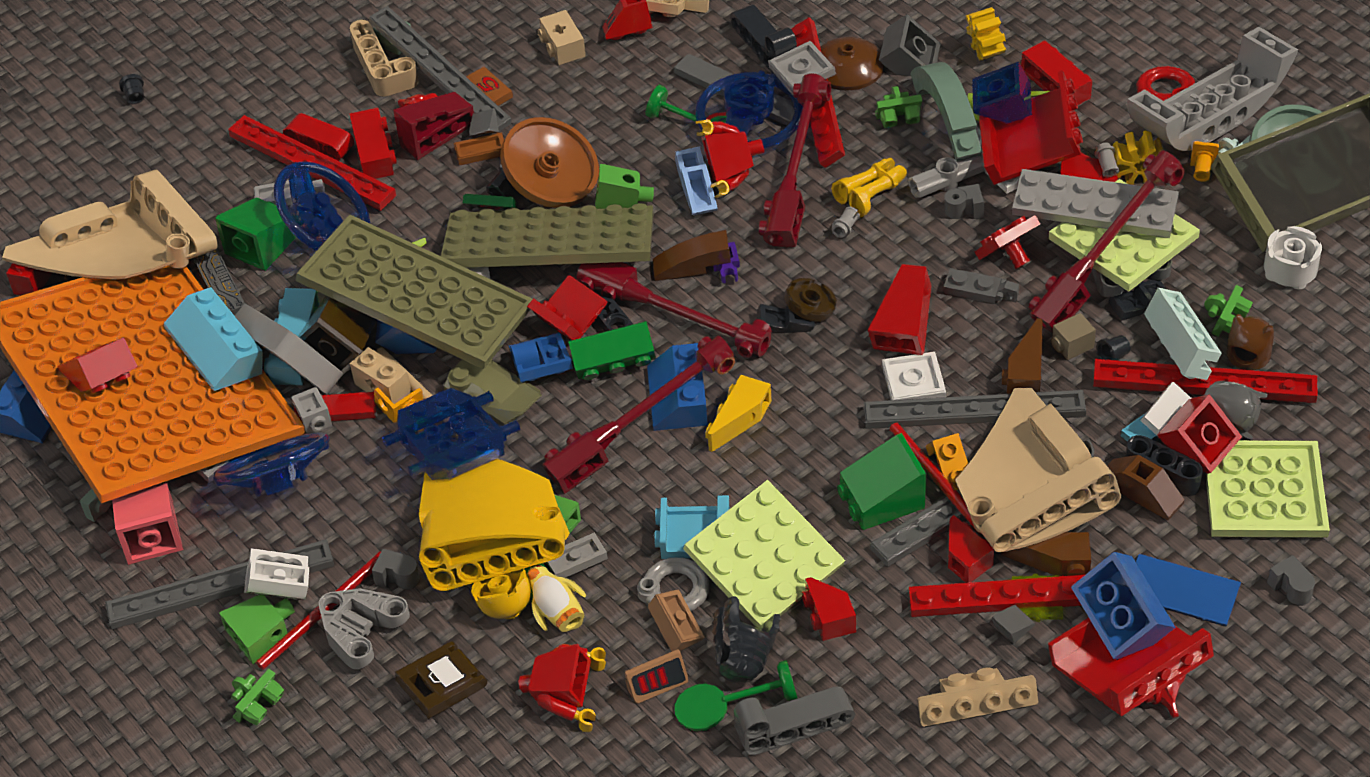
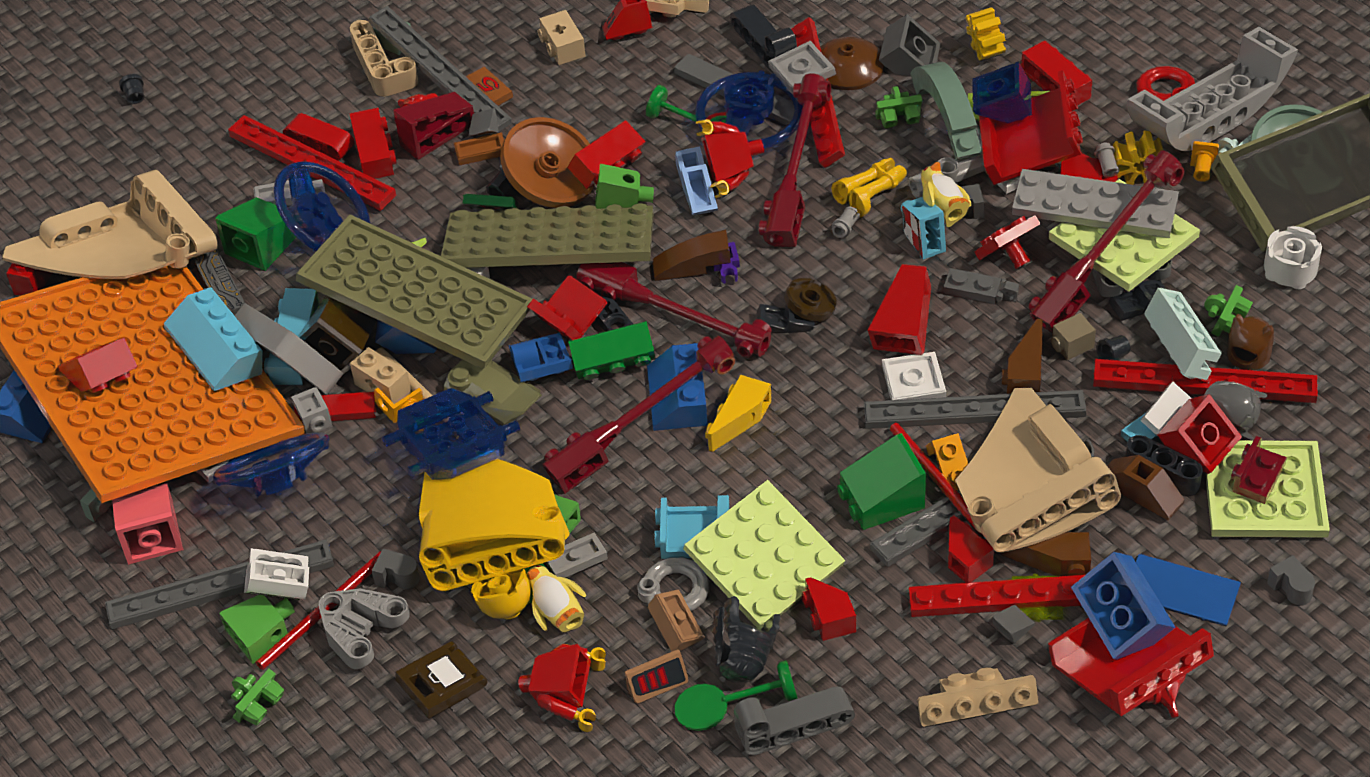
none -> red brick [567,120,646,189]
none -> medium azure torso [901,197,946,260]
none -> light yellow animal [921,162,971,227]
none -> dark red bracket [1231,436,1287,504]

